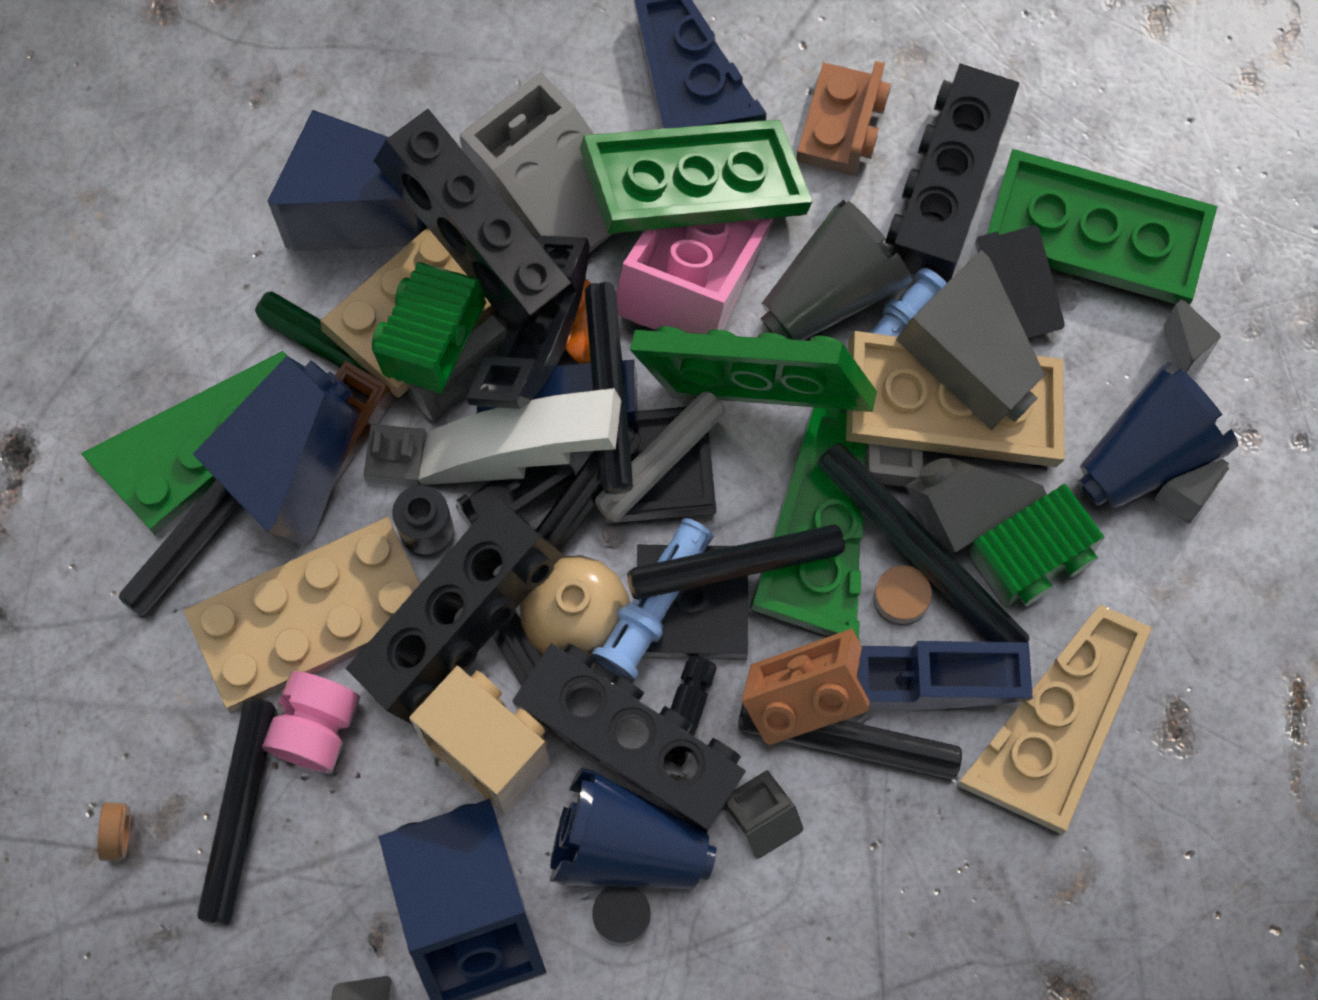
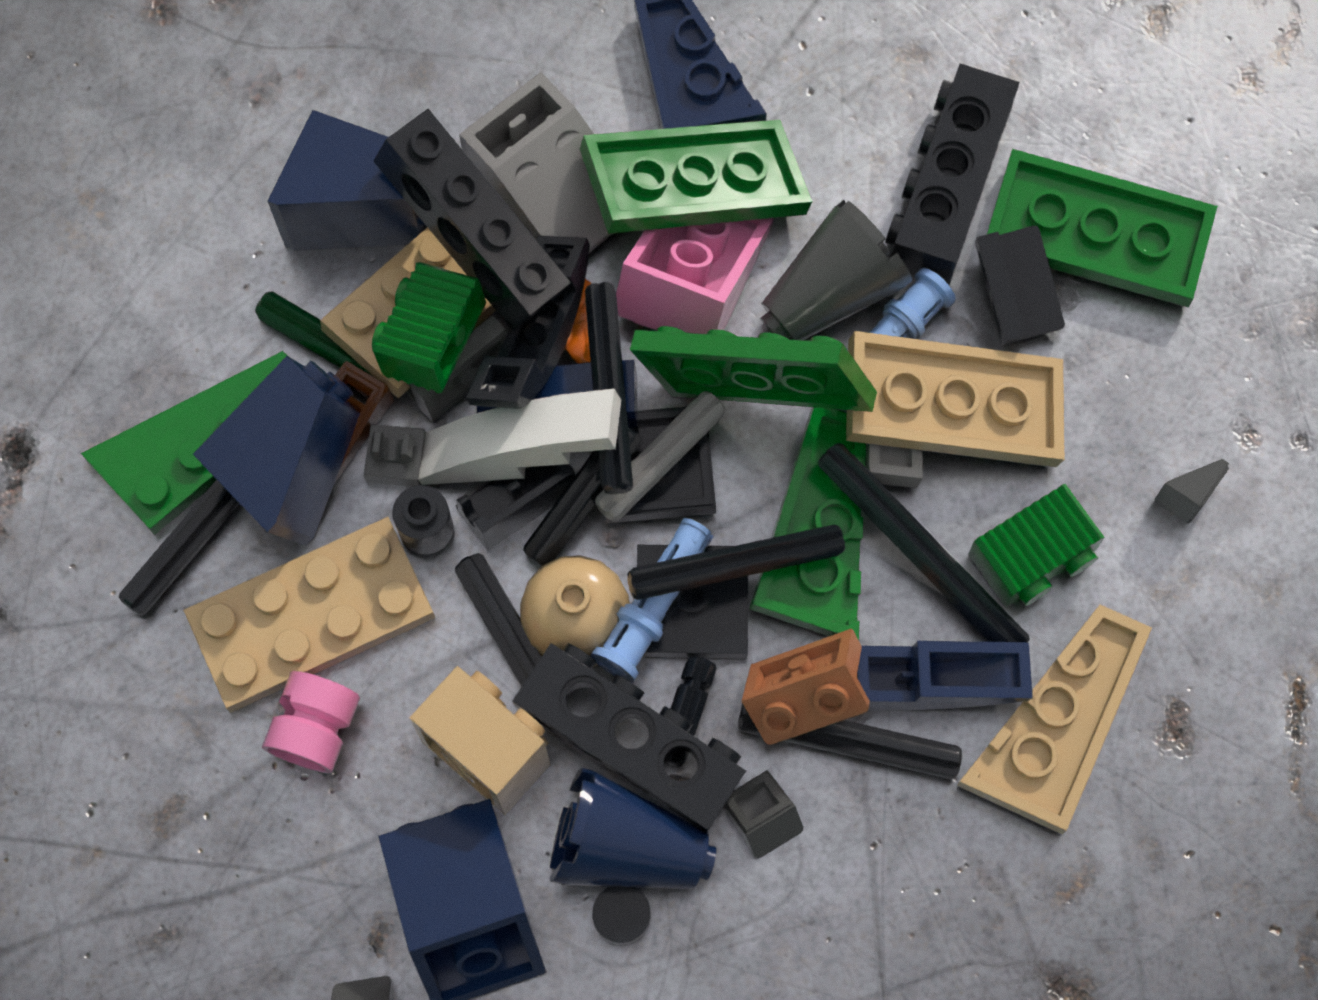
medium nougat tile [97,802,131,862] -> none
black axle [197,698,276,926] -> none
black brick [345,497,563,725] -> none
nougat bracket [796,61,891,176] -> none
medium nougat tile [874,565,932,624] -> none
dark grey slope [895,250,1045,430] -> none
dark grey slope [905,457,1047,552] -> none
dark blue cone [1078,362,1239,509] -> none
dark grey slope [1164,299,1221,375] -> none

